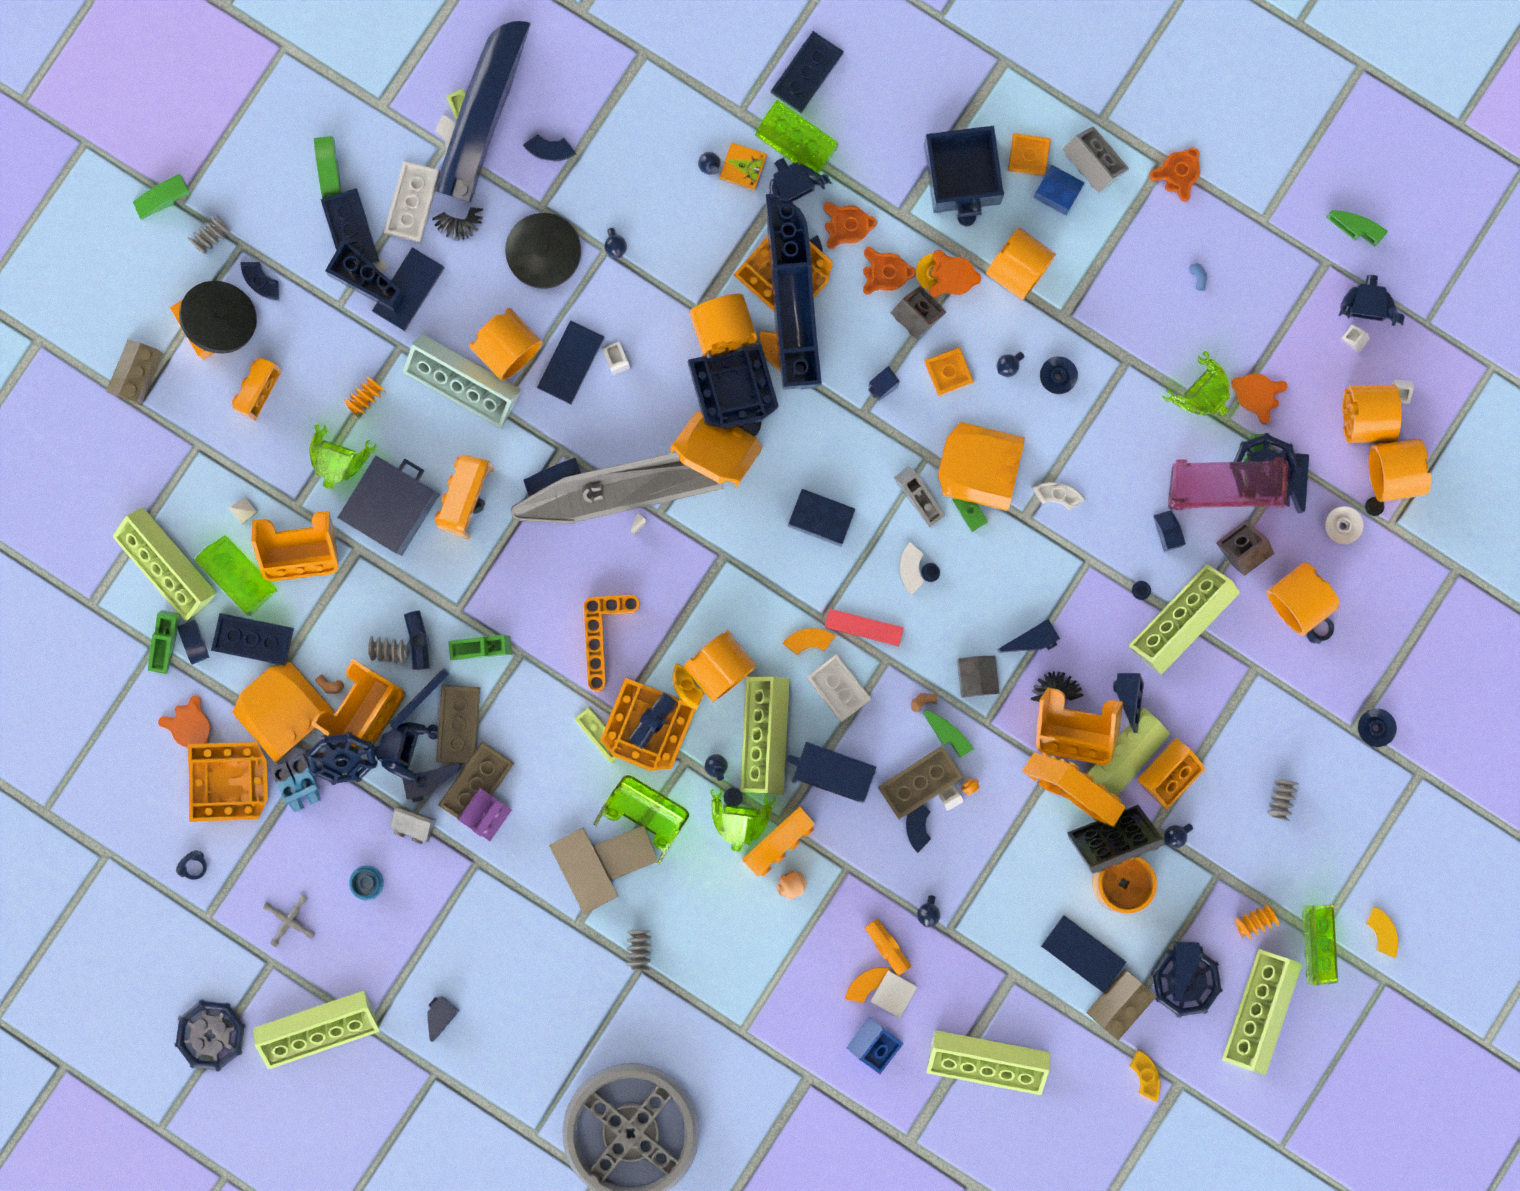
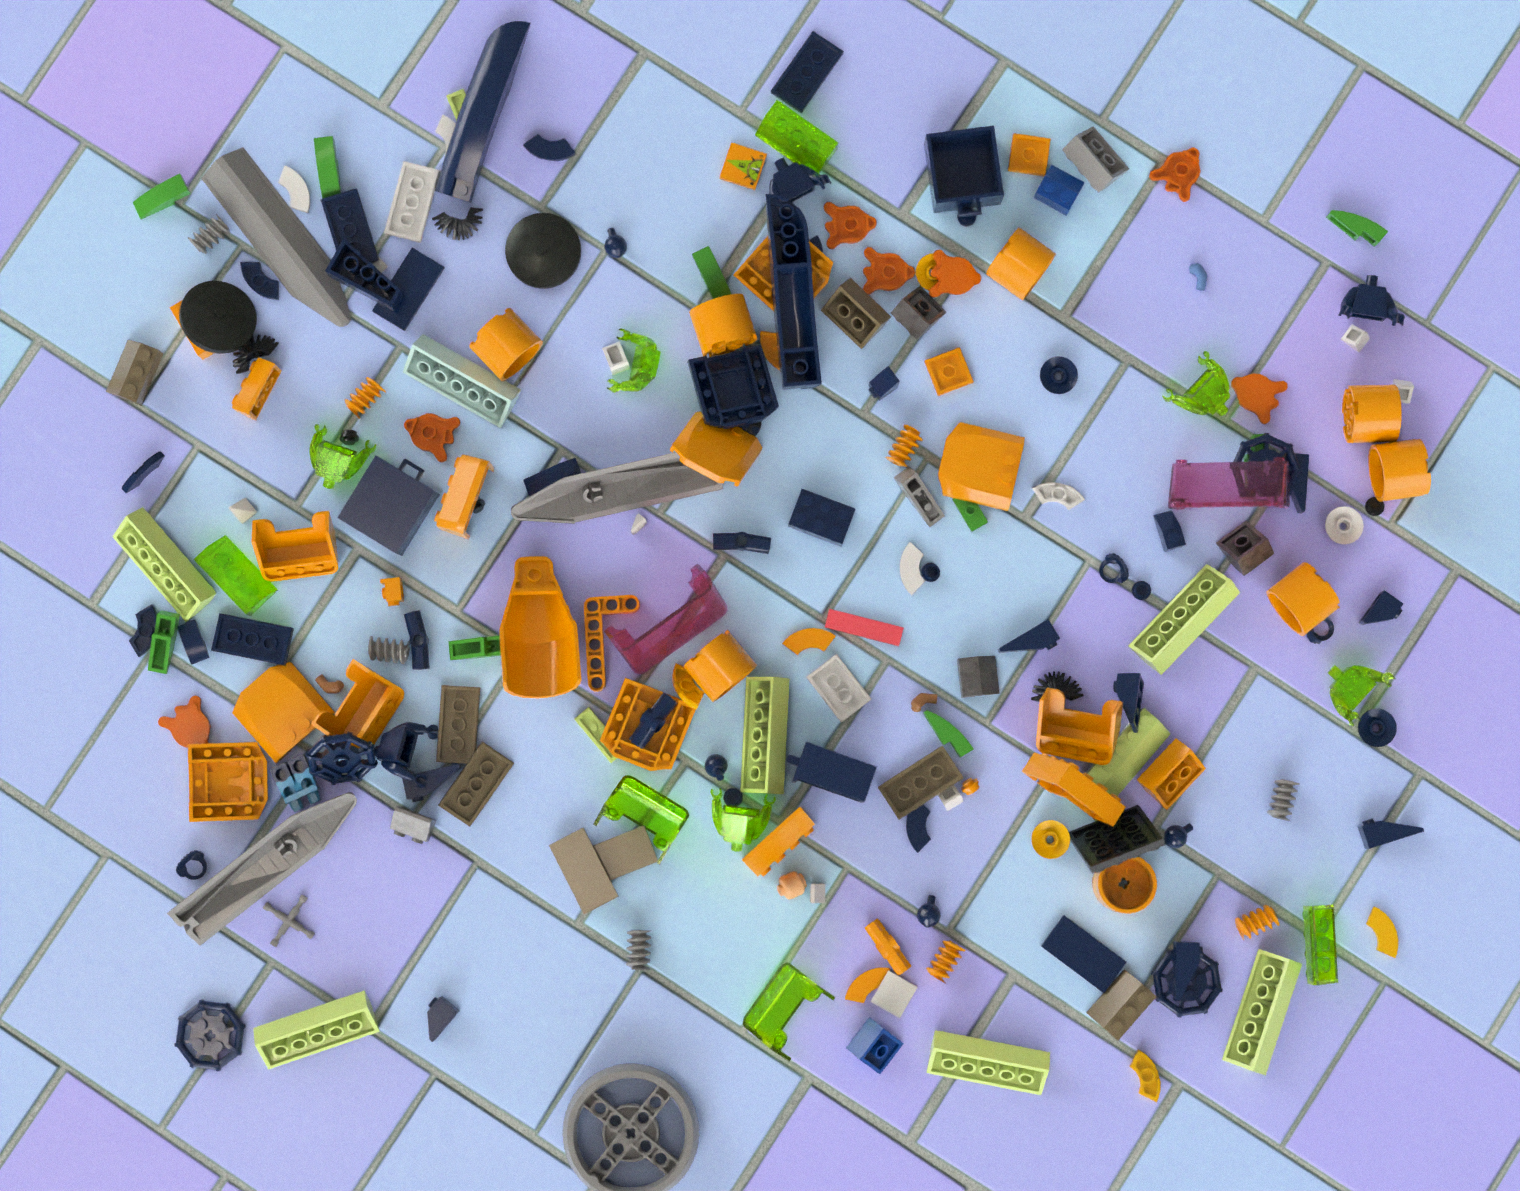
dark azure piece [349,866,384,901] -> none
dark blue tile [390,668,450,730] -> none
medium lavender bracket [458,788,512,841] -> none
dark blue tile [537,320,605,405] -> none
dark blue piece [698,152,721,175] -> none
dark blue piece [996,352,1025,377] -> none
none -> dark blue tile [122,451,165,493]
none -> dark blue tile [129,604,157,657]
none -> light grey piece [167,792,357,946]
none -> light grey piece [201,147,351,327]
none -> black hair [232,334,279,374]
none -> white tile [278,165,311,213]
none -> black plate [340,430,359,445]
none -> light orange brick [380,577,404,606]
none -> orange tile [404,413,460,463]
none -> light orange windscreen [499,556,582,698]
none -> clear pink windscreen [604,564,727,674]
none -> clear neon green torso [606,328,661,393]
none -> bright green slope [692,246,732,299]
none -> dark blue piece [713,531,771,554]
none -> clear neon green windscreen [743,963,835,1061]
none -> white slope [810,883,826,903]
none -> dark tan slope [821,278,891,349]
none -> light orange piece [885,424,923,467]
none -> light orange piece [926,940,966,984]
none -> yellow dish [1031,820,1070,859]
none -> dark blue piece [1099,553,1129,583]
none -> clear neon green torso [1327,665,1396,726]
none -> dark blue slope [1358,818,1424,849]
none -> dark blue slope [1359,590,1404,625]

